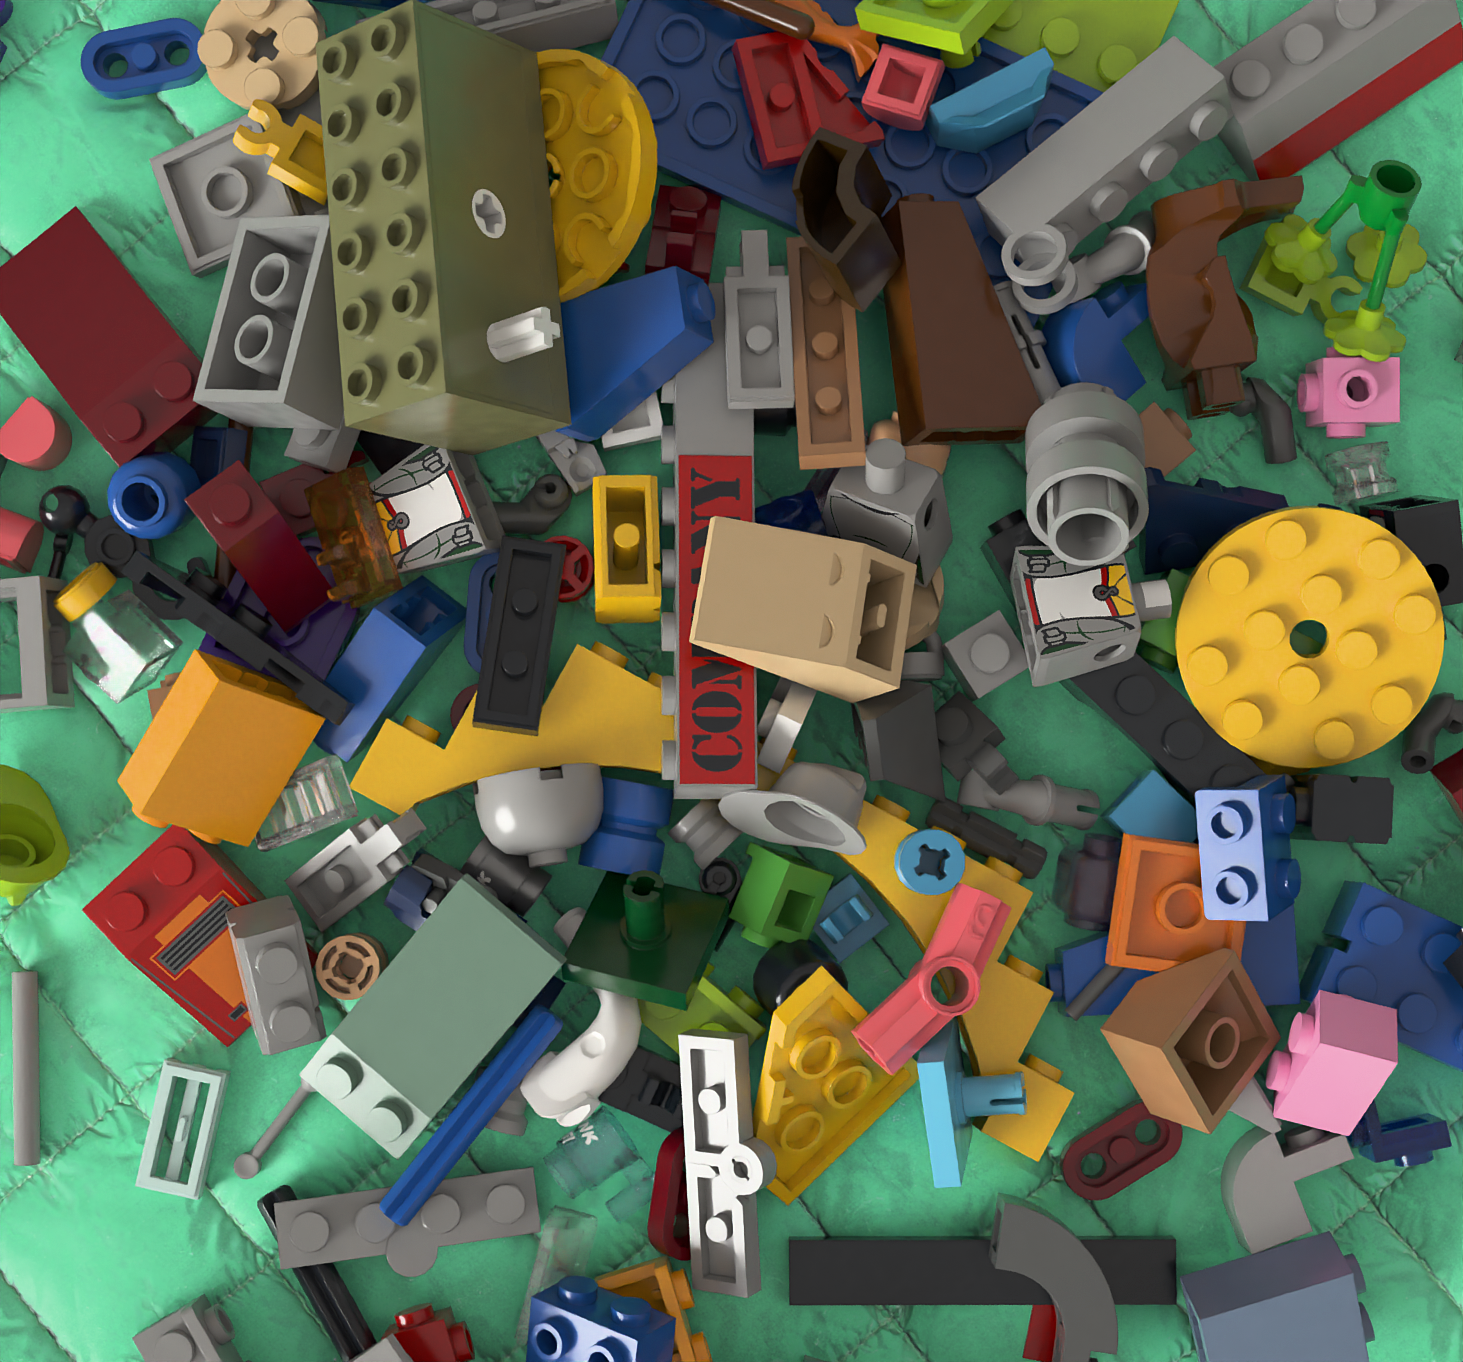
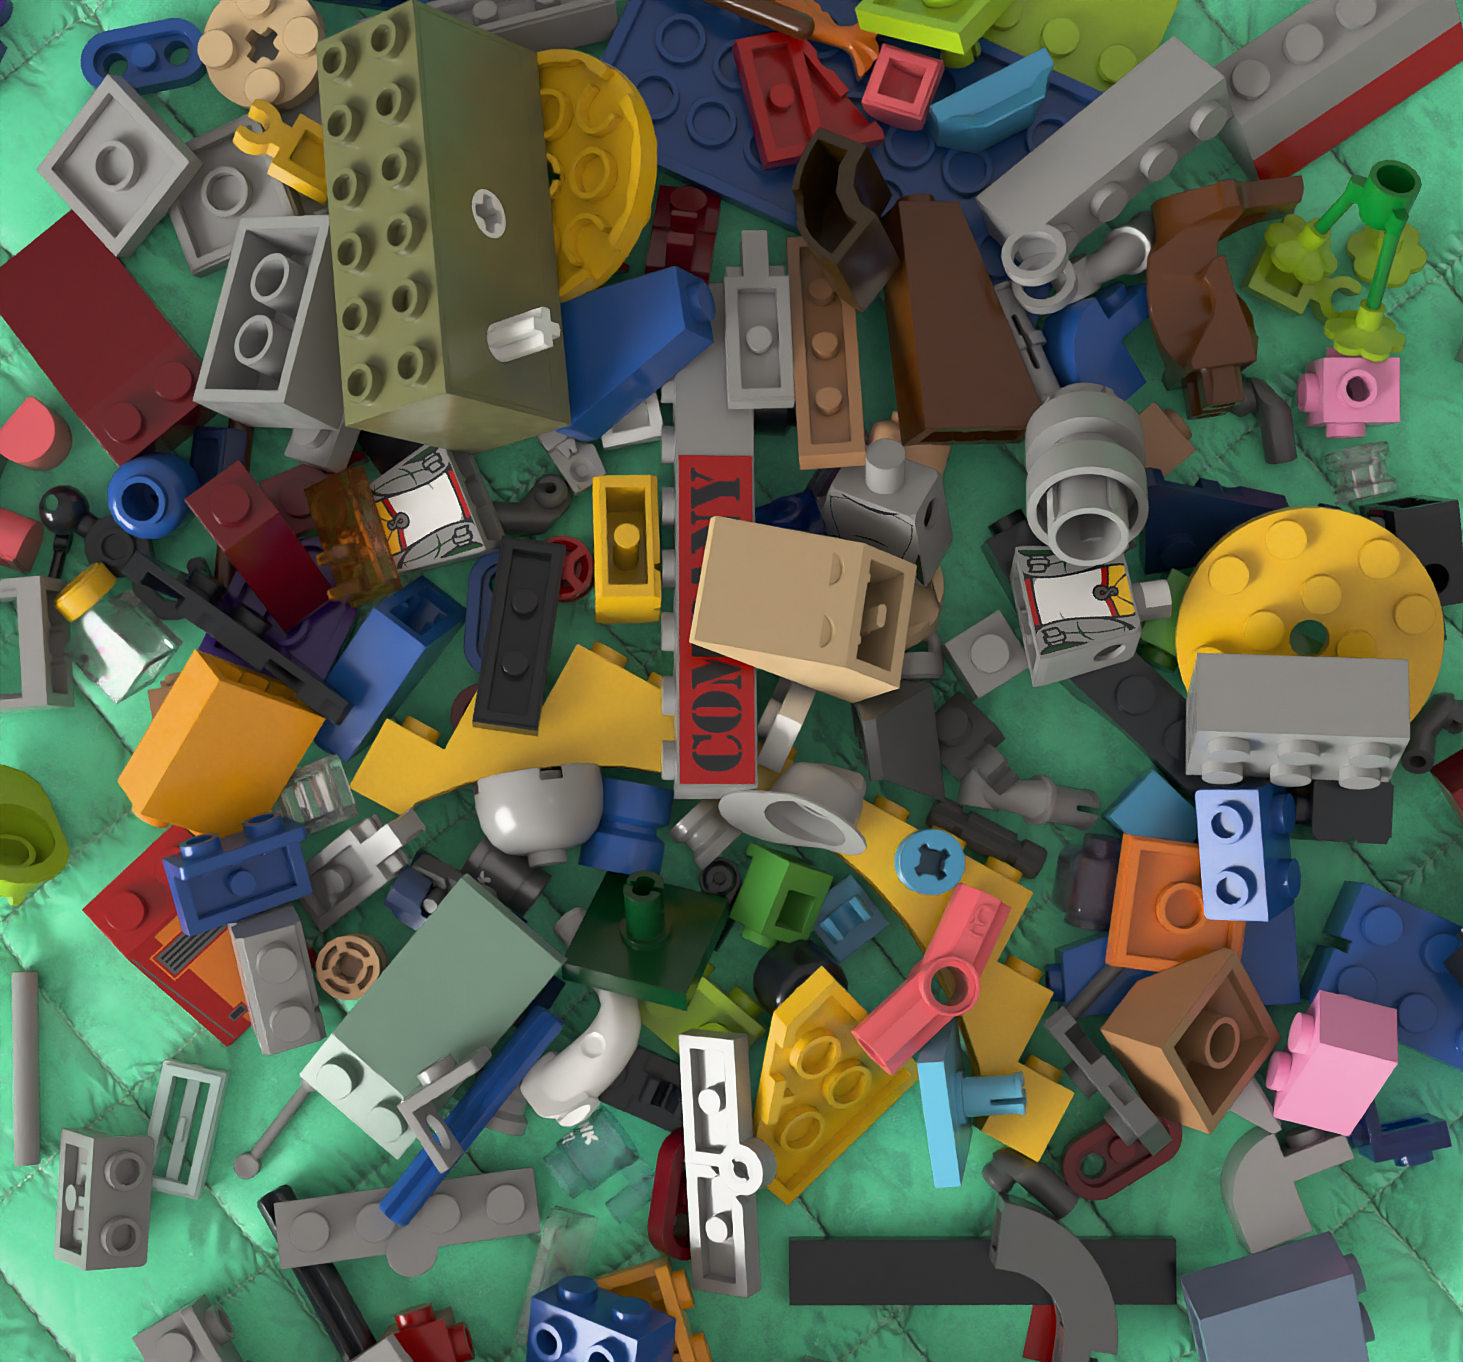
none -> light grey plate [36,74,203,258]
none -> light grey bracket [54,1127,154,1271]
none -> blue bracket [162,812,313,937]
none -> light grey bracket [397,1044,493,1174]
none -> dark grey arm [982,1148,1079,1219]
none -> dark grey wing [1043,1006,1173,1156]
none -> light grey brick [1186,653,1410,790]

